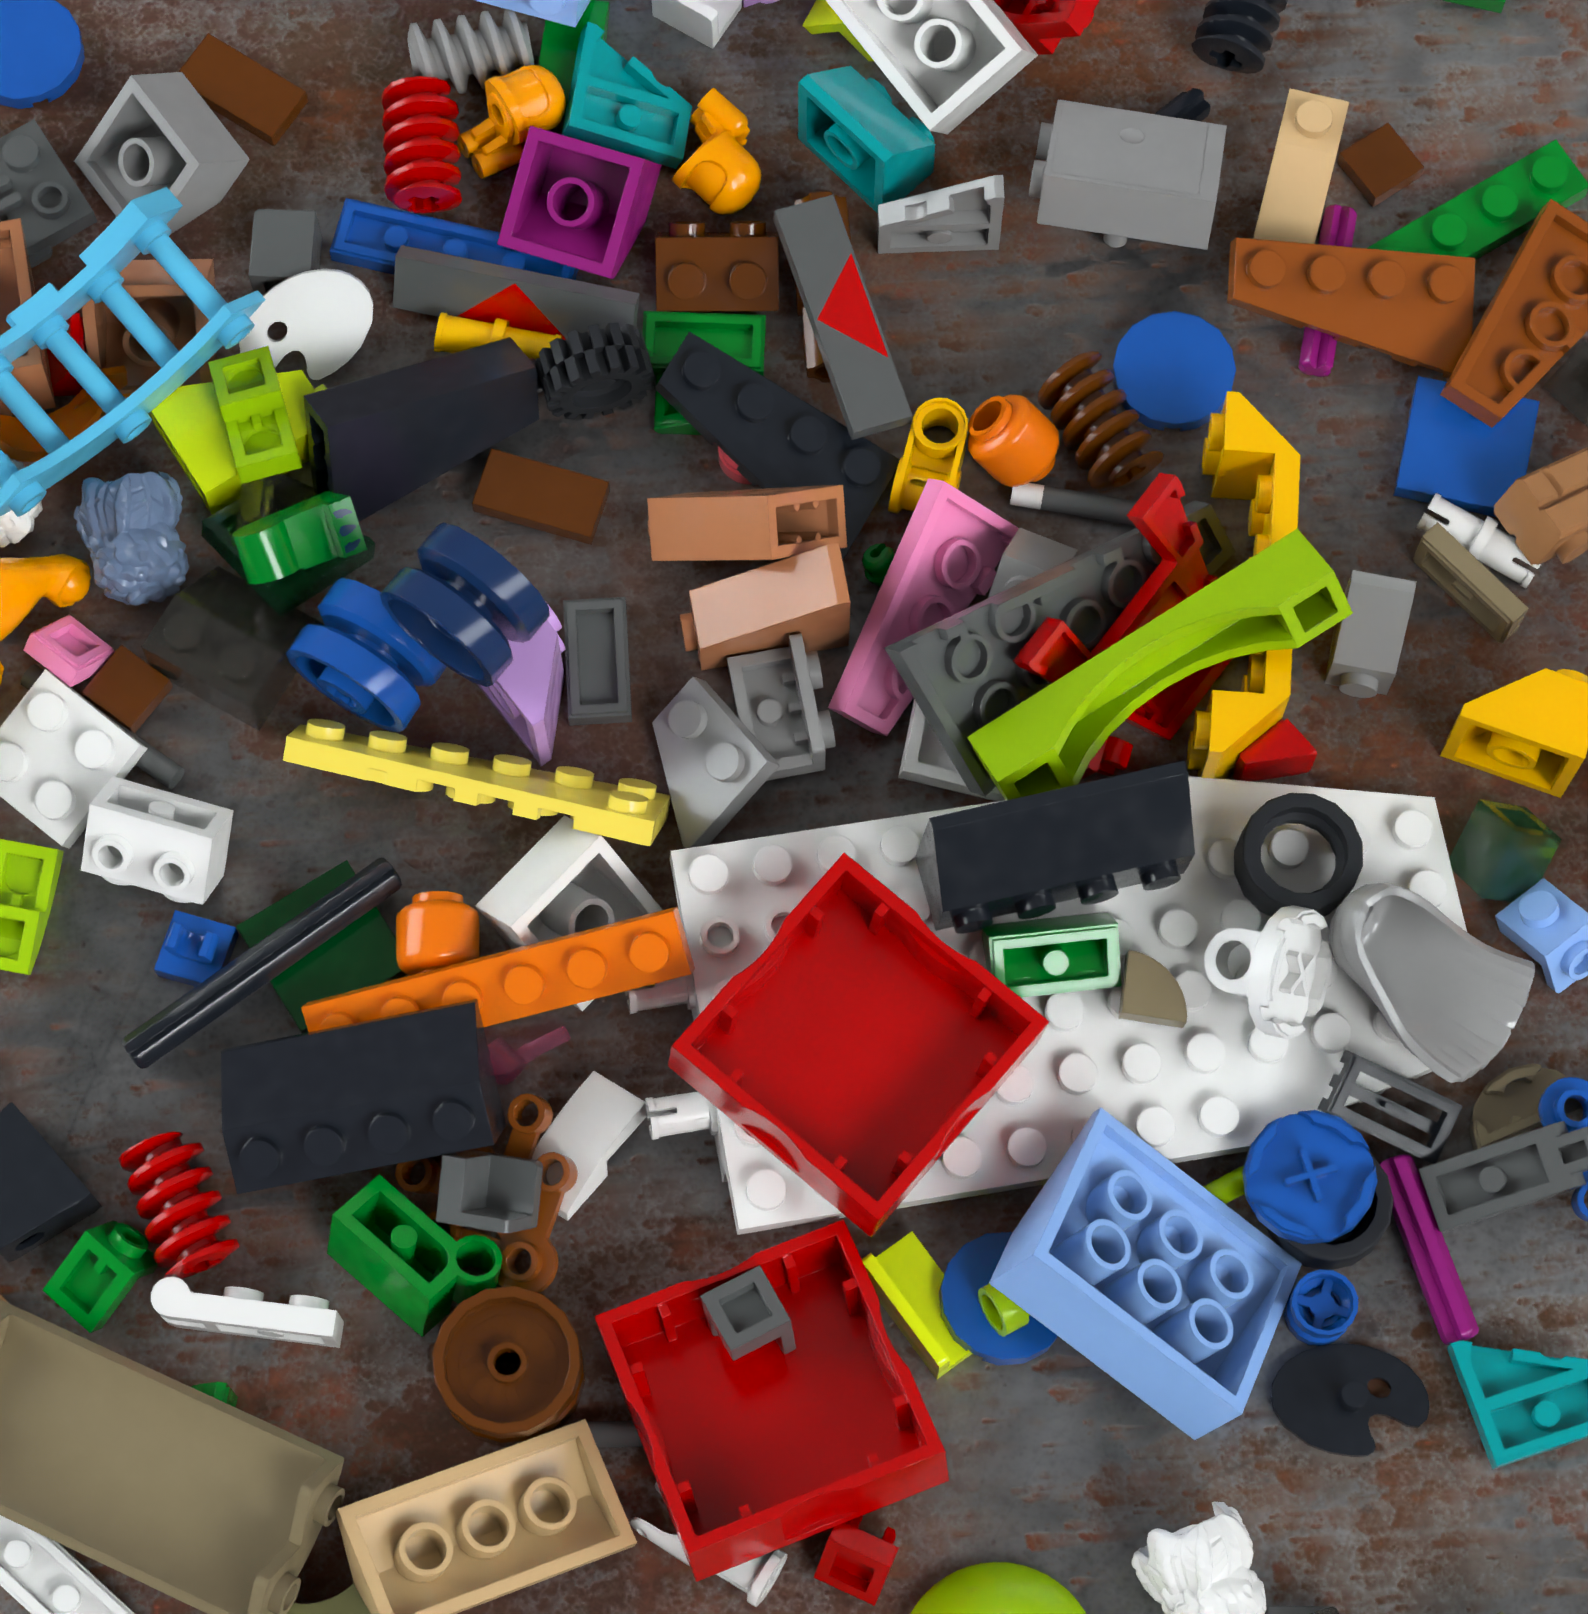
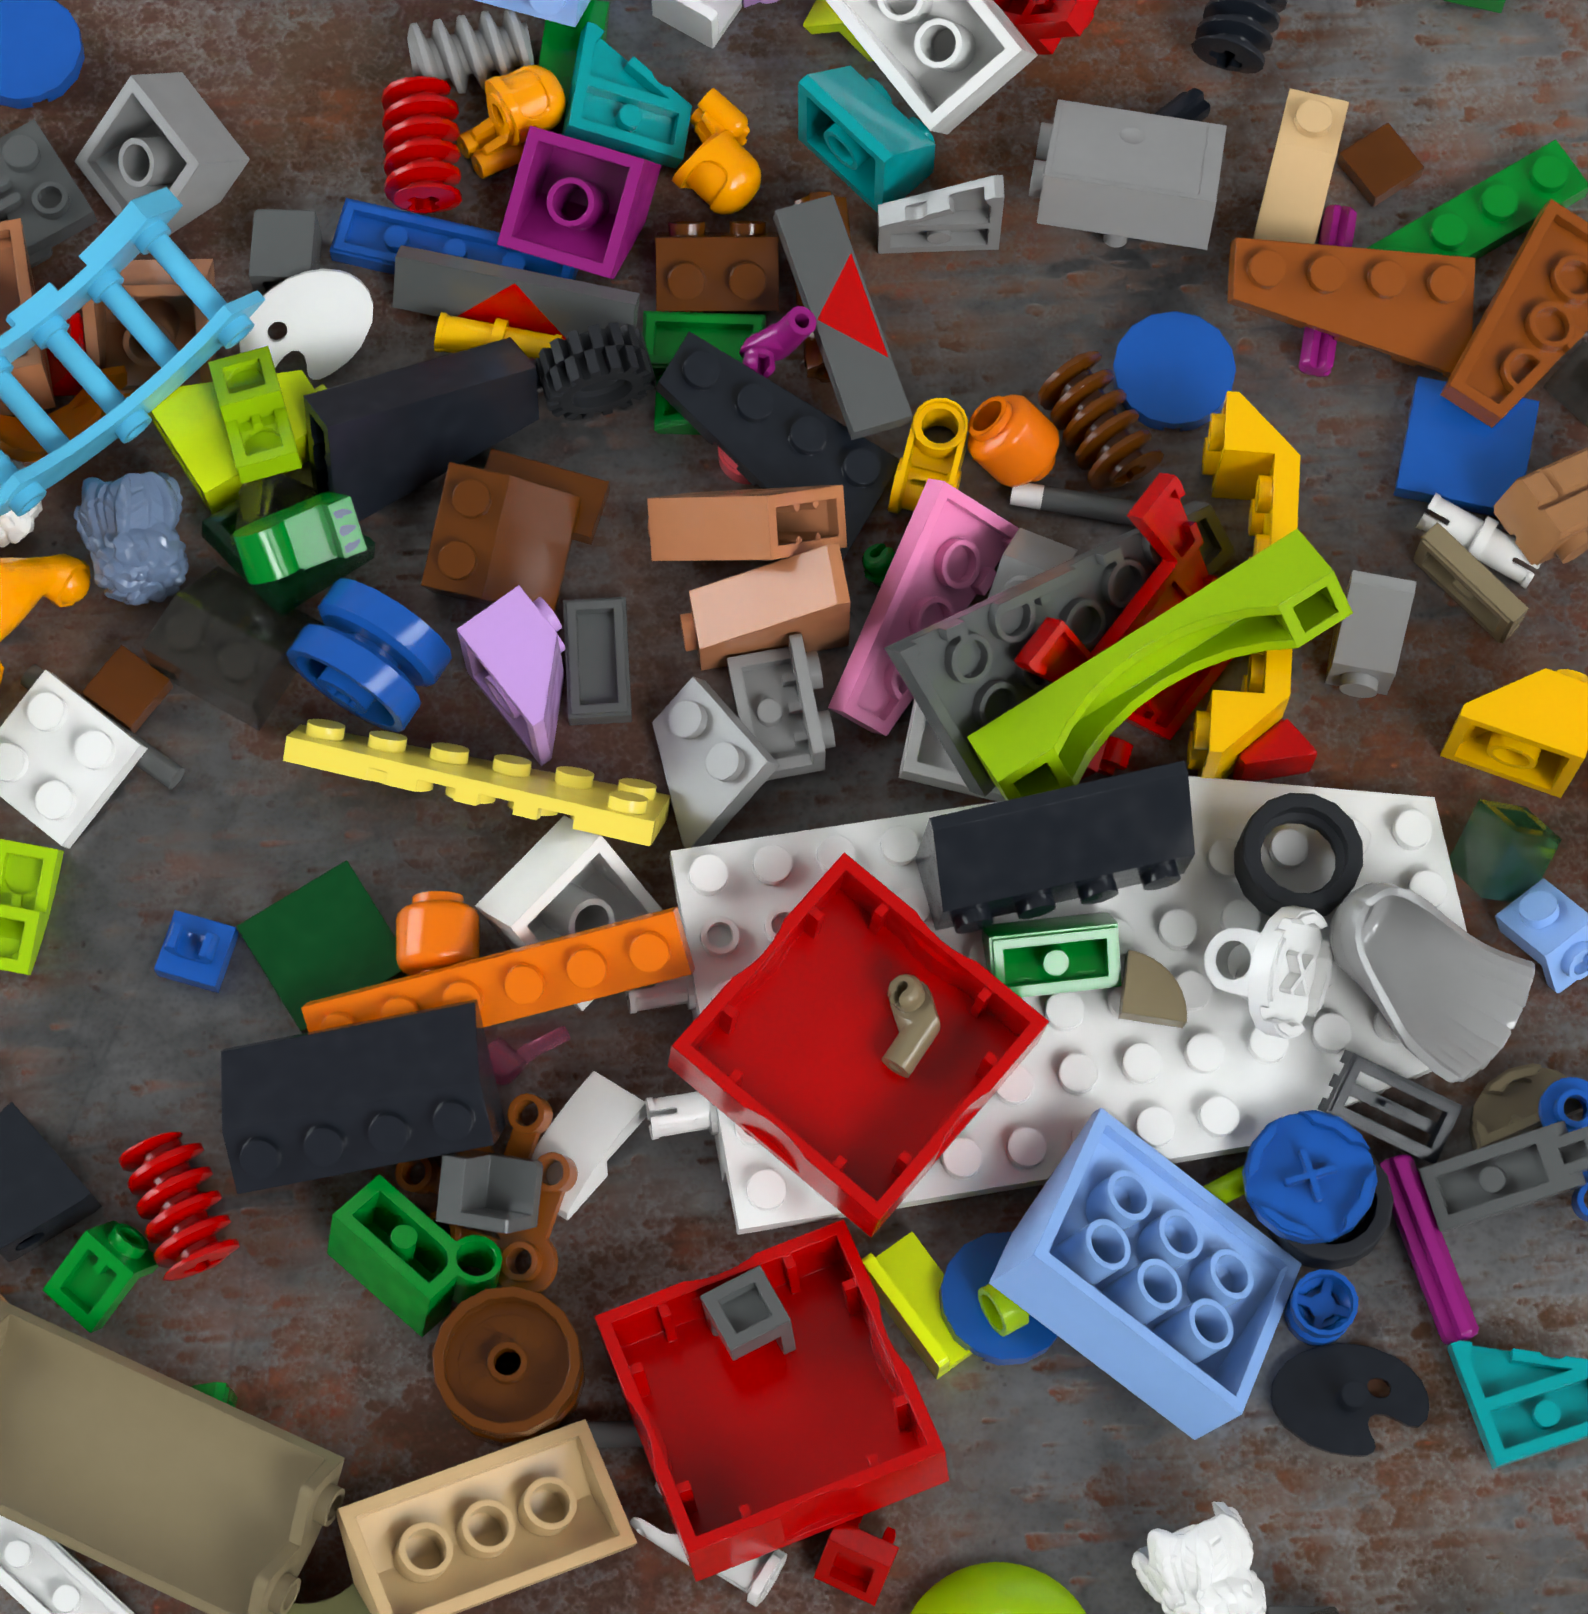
bright pink tile [23,615,115,687] -> none
white brick [81,776,234,905] -> none
black axle [122,858,402,1069] -> none
white plate [151,1277,344,1348] -> none
reddish brown tile [178,33,308,146] -> none
dark blue wheel [379,522,550,687] -> none
none -> reddish brown slope [421,462,582,613]
none -> magenta arm [739,306,817,378]
none -> dark tan arm [881,974,940,1078]

